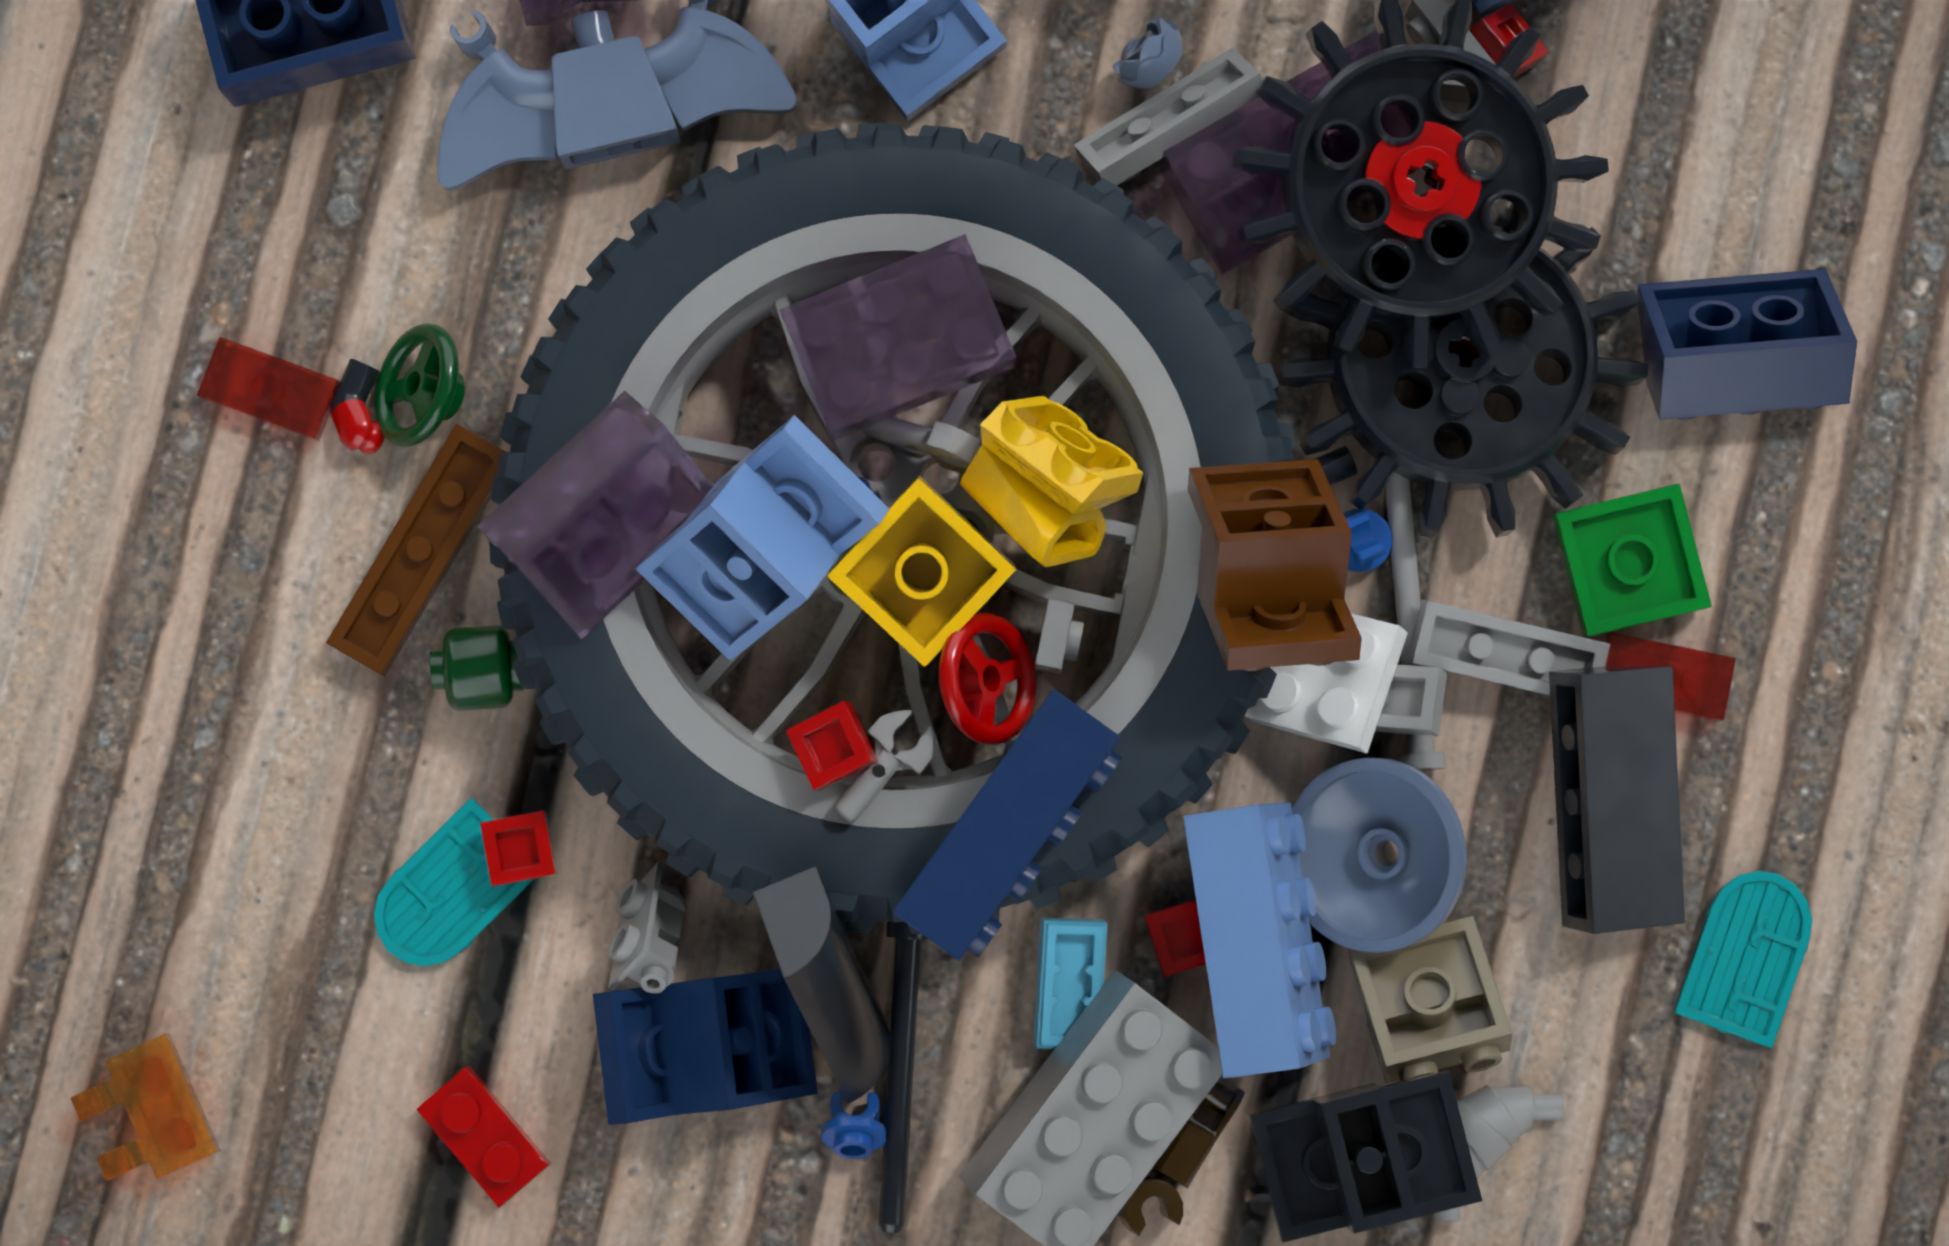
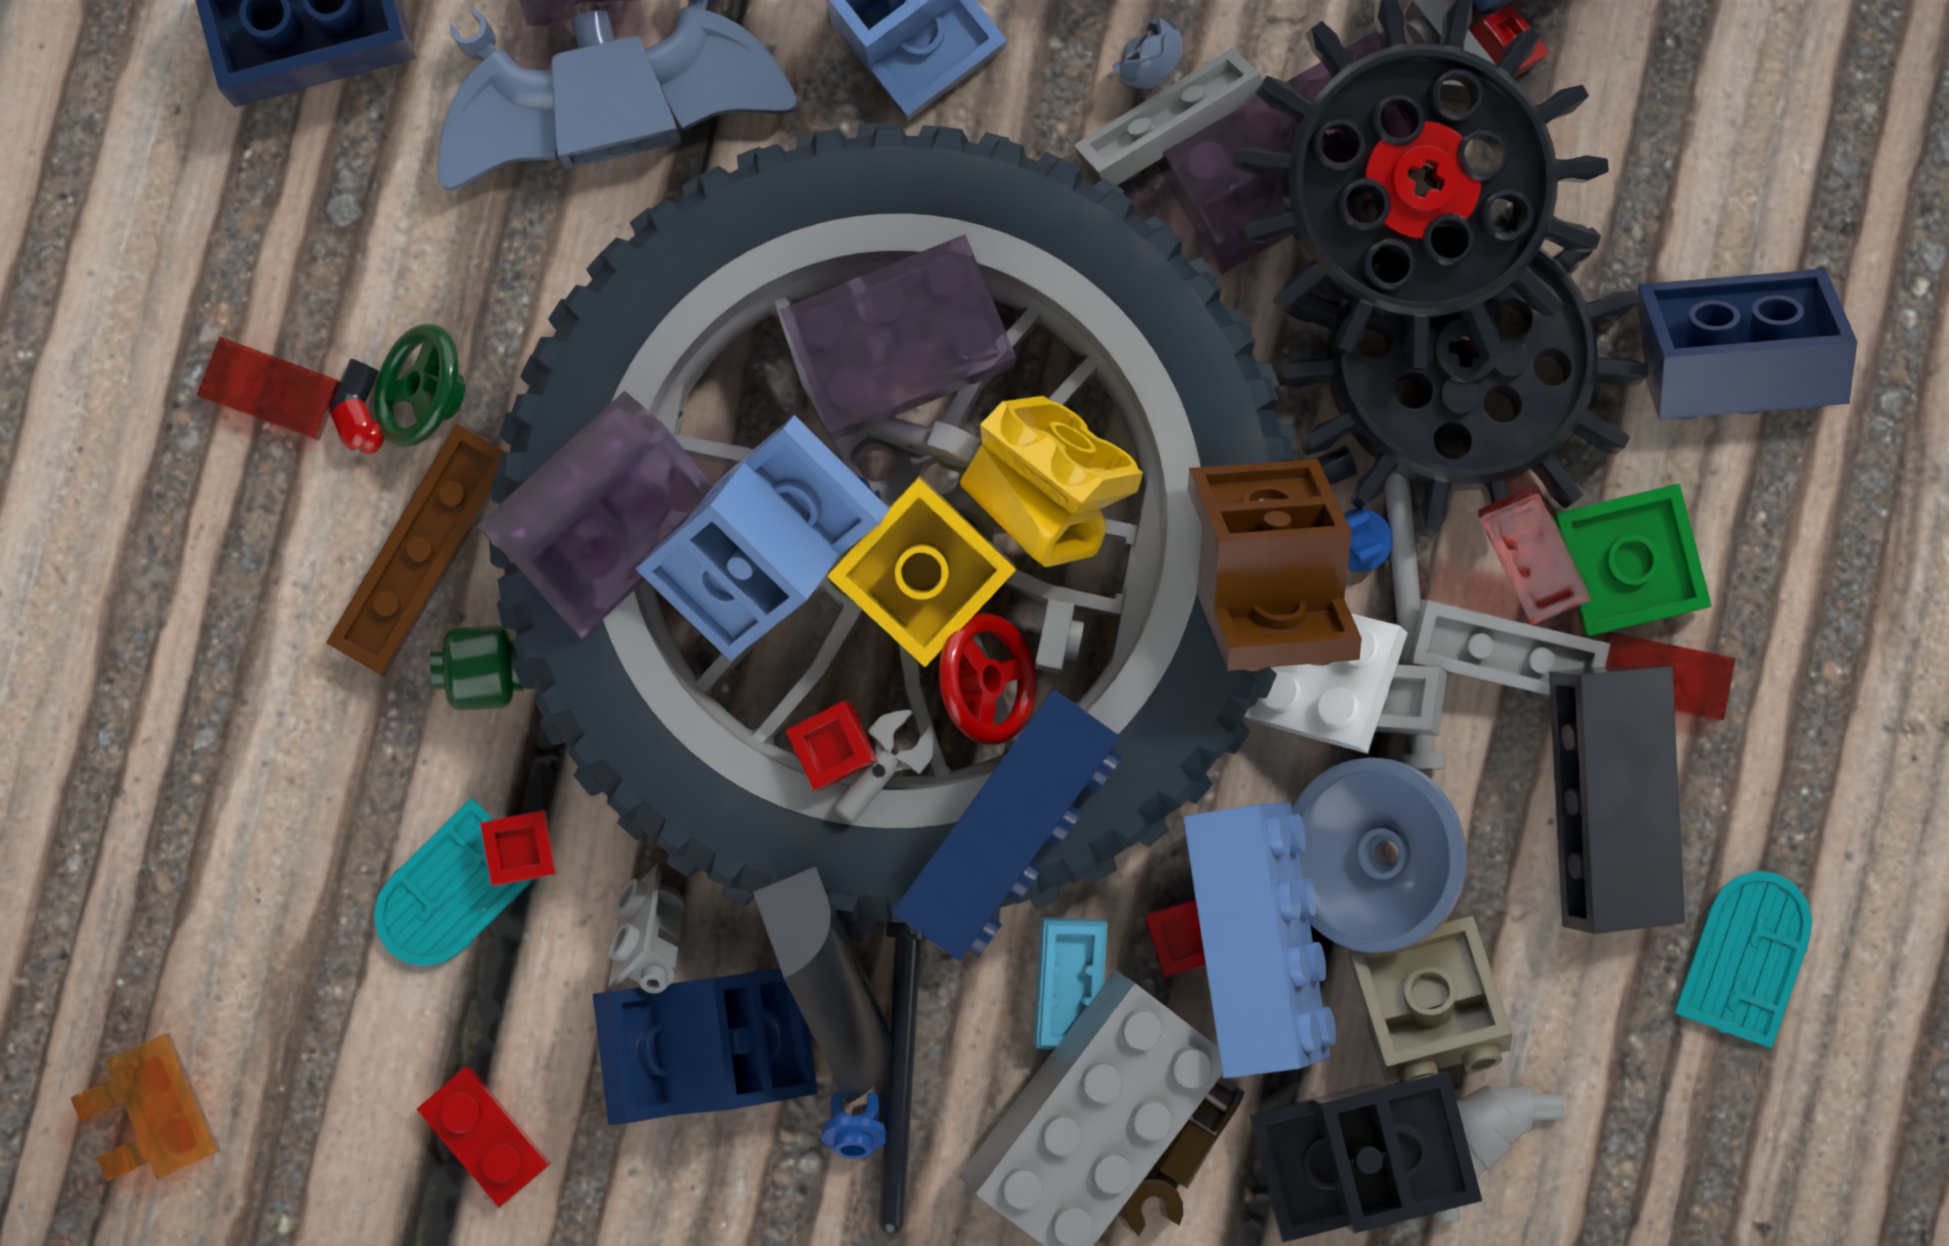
none -> clear red plate [1478,484,1591,625]

